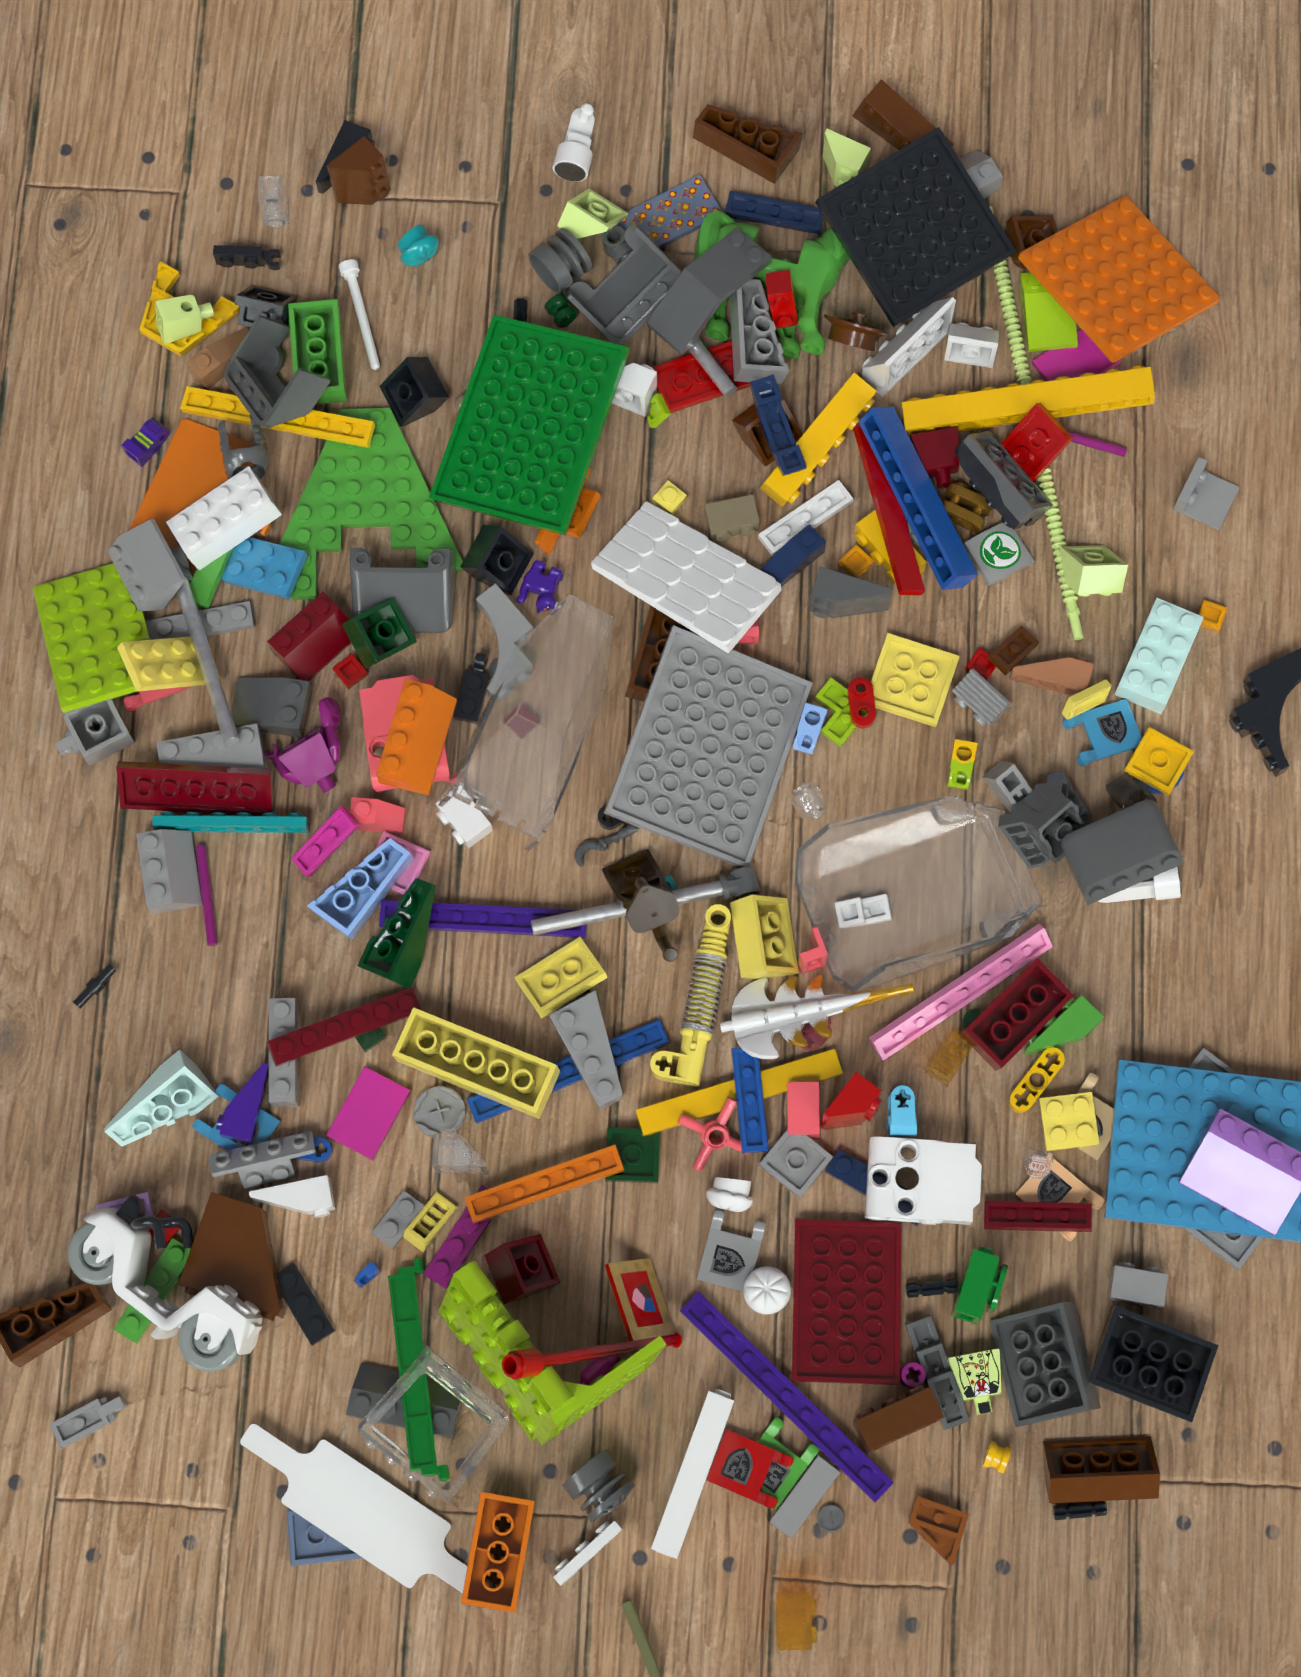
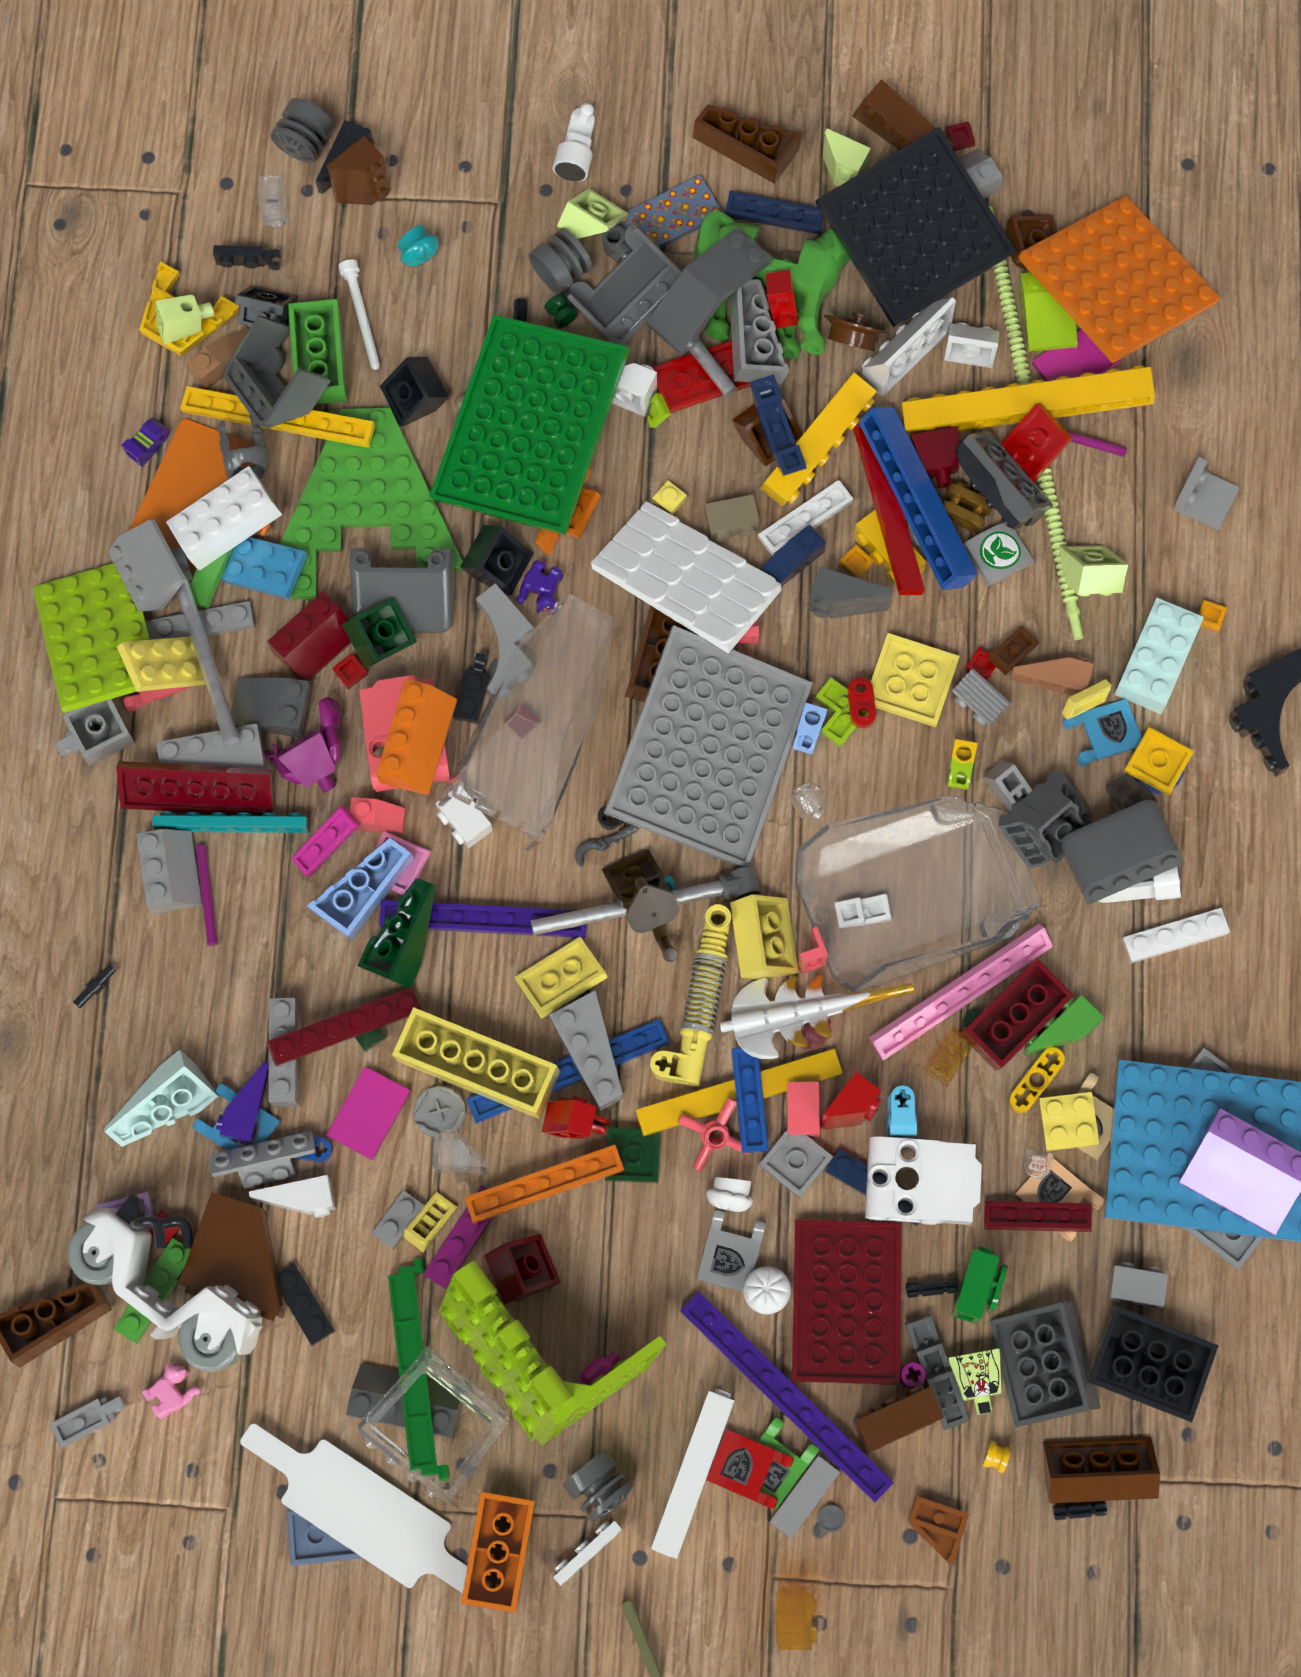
blue tile [354,1262,381,1288] -> none
flag [502,1258,682,1379] -> none
none -> bright pink animal [142,1362,201,1420]
none -> dark grey wheel [270,98,334,163]
none -> red brick [542,1096,609,1139]
none -> dark red tile [945,122,975,151]
none -> white plate [1122,908,1230,964]

